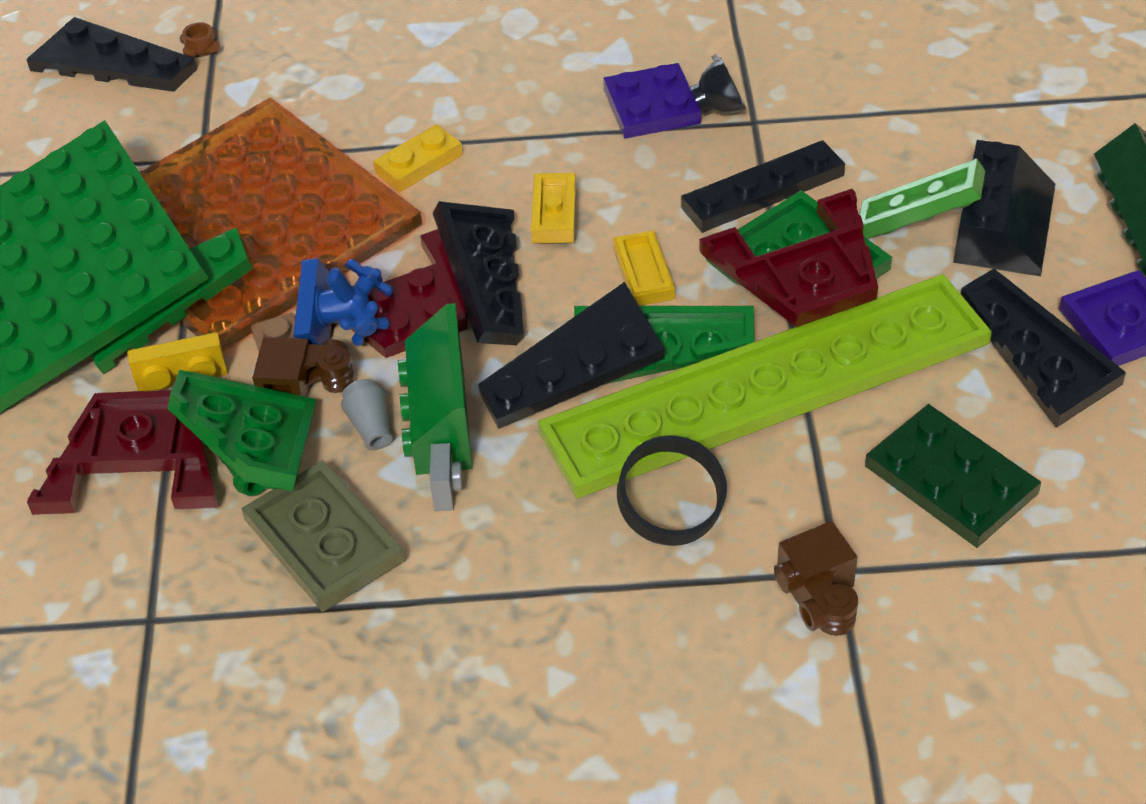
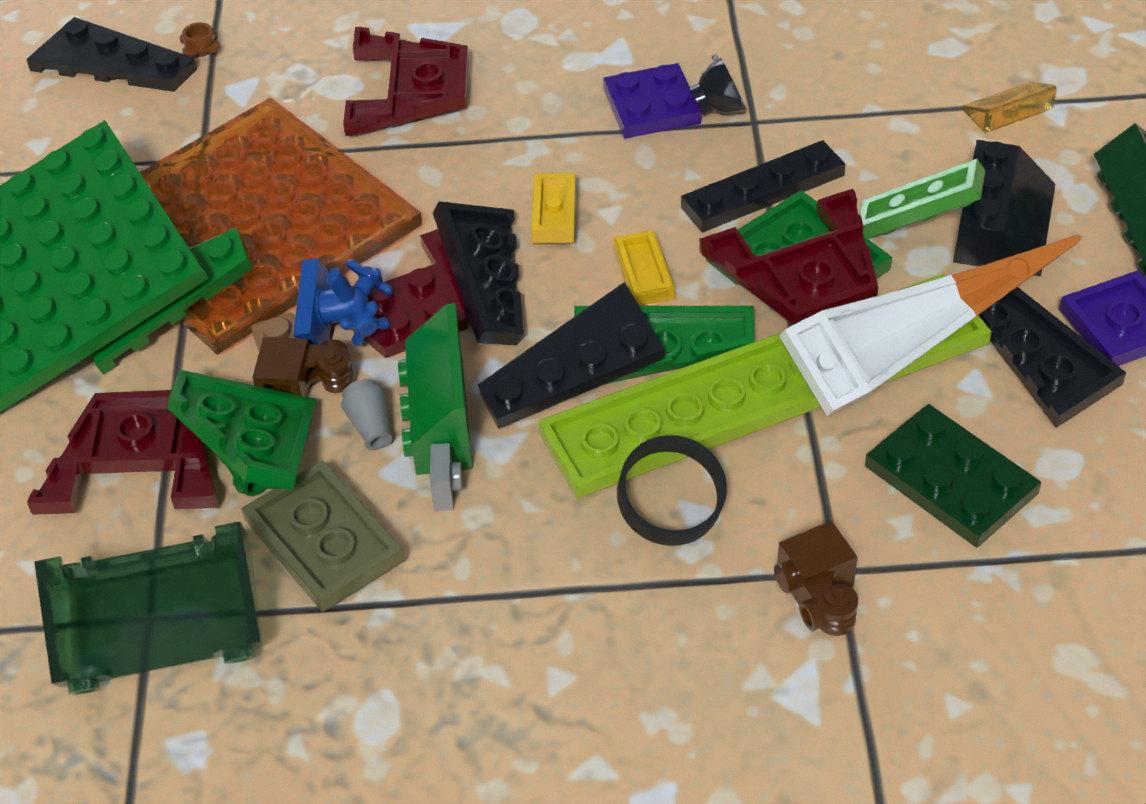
yellow plate [127,332,228,391] -> none
yellow plate [373,124,463,193] -> none
none -> clear green windscreen [34,521,263,695]
none -> dark red wing [343,27,469,136]
none -> white plate [779,235,1082,416]
none -> clear yellow slope [963,81,1057,133]

